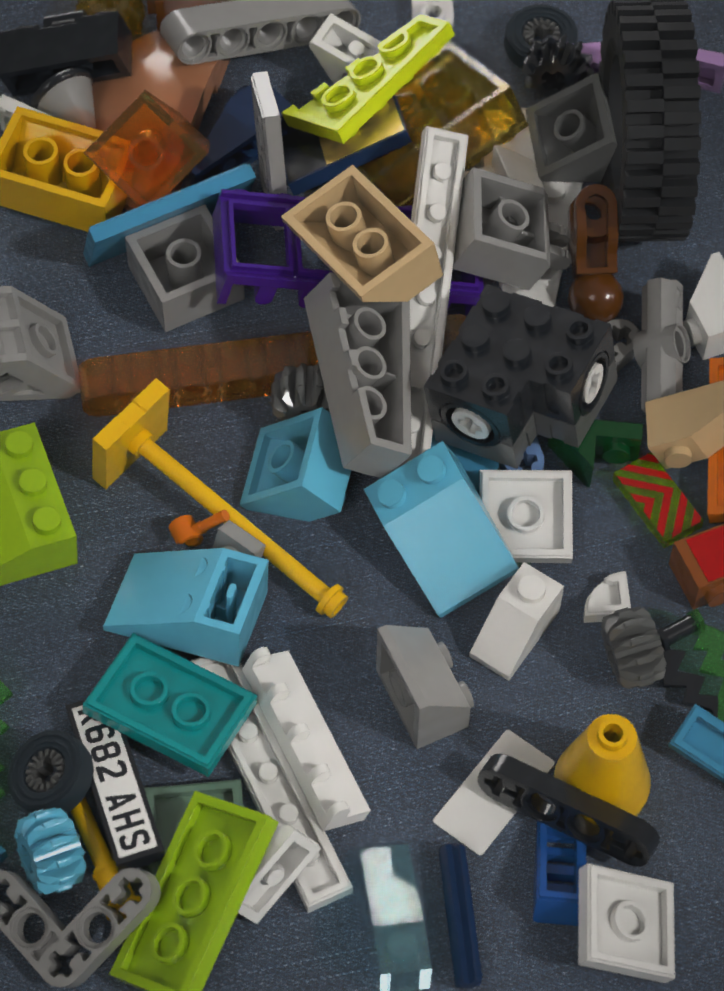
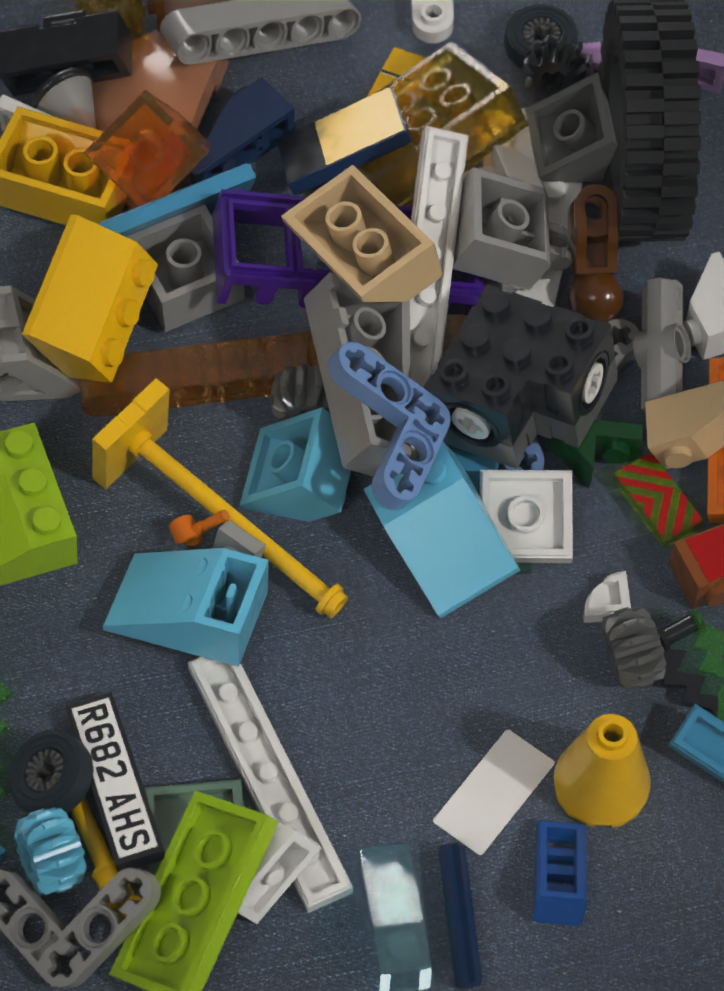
teal tile [82,633,257,777] -> none
white hinge [242,647,371,831] -> none
light grey tile [250,71,287,231] -> none
neon yellow wing [281,14,455,144] -> none
white slope [309,13,381,84] -> none
light grey slope [376,625,474,749] -> none
white slope [469,562,564,681] -> none
black beam [477,754,660,867] -> none
white tile [578,863,675,984] -> none
none -> yellow slope [22,214,158,383]
none -> medium blue beam [327,342,451,510]

